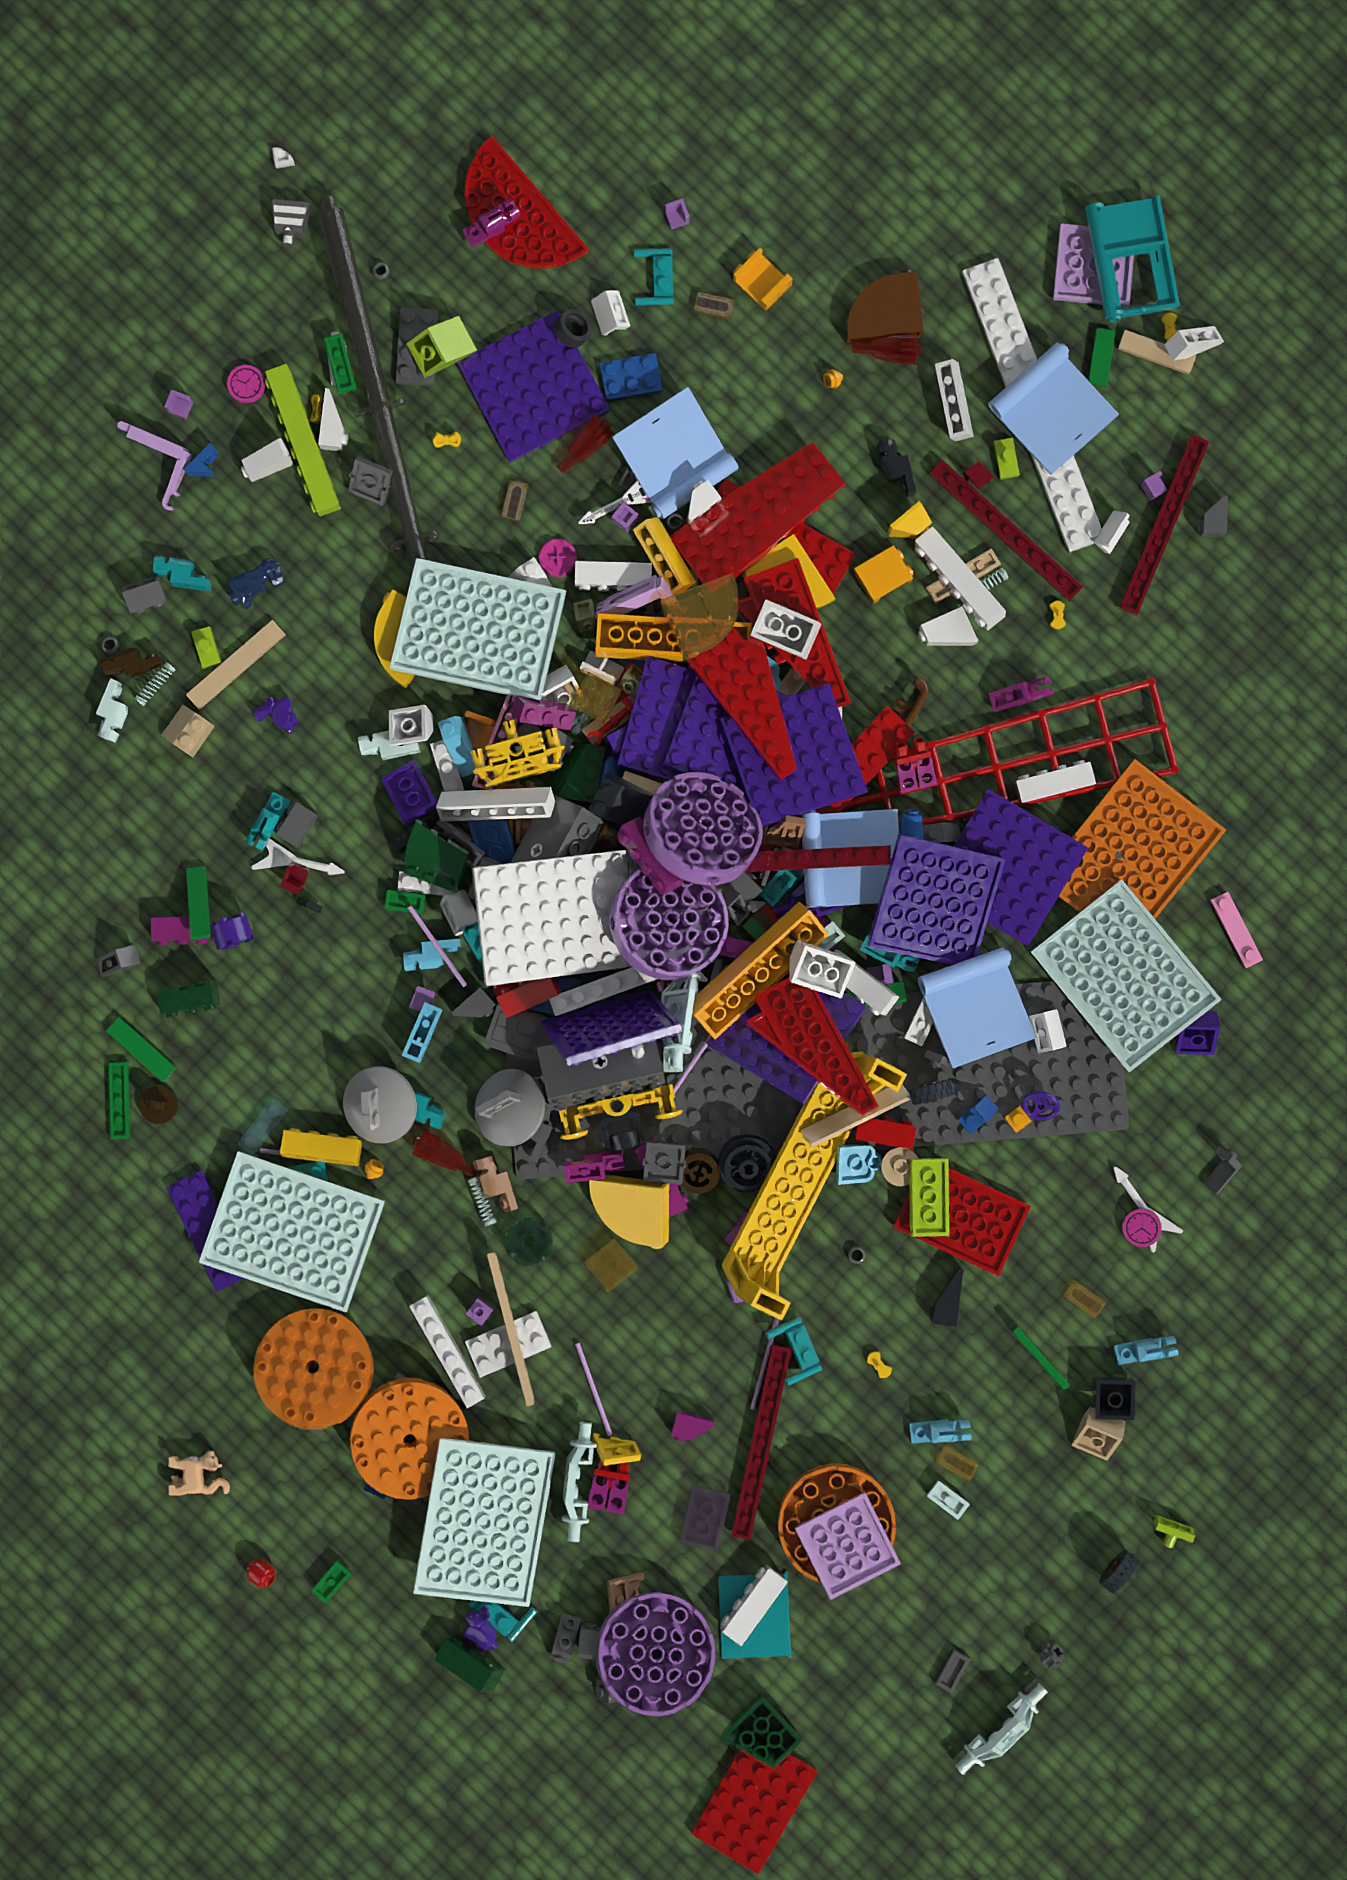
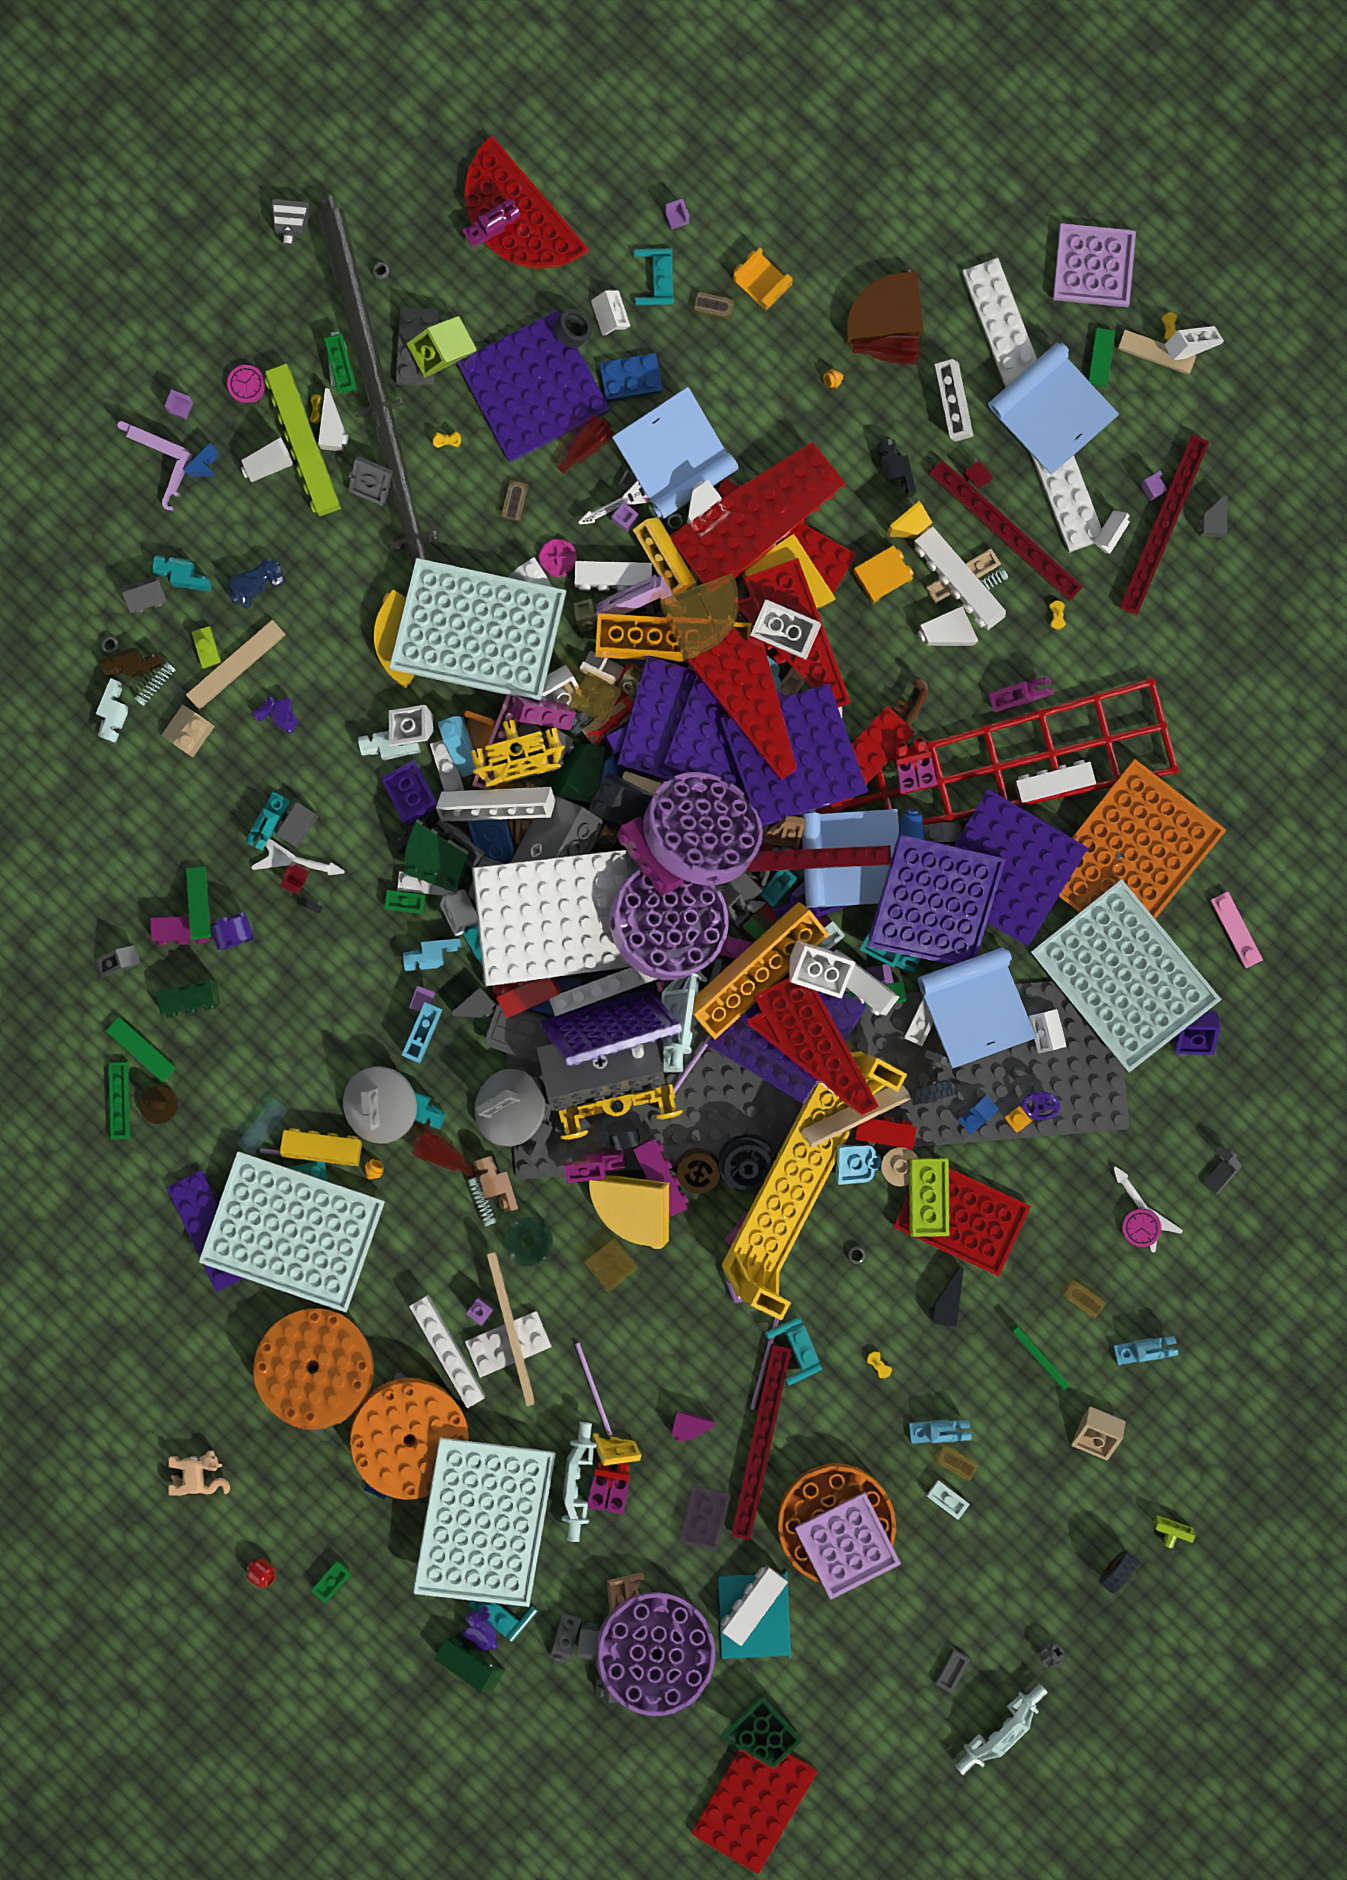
white tile [272,147,295,168] -> none
lavender axle [408,905,467,987] -> none
dark grey plate [643,1141,686,1184] -> none
lime tile [993,438,1020,480] -> none
teal piece [1085,195,1180,322] -> none
black slope [1092,1377,1135,1420] -> none

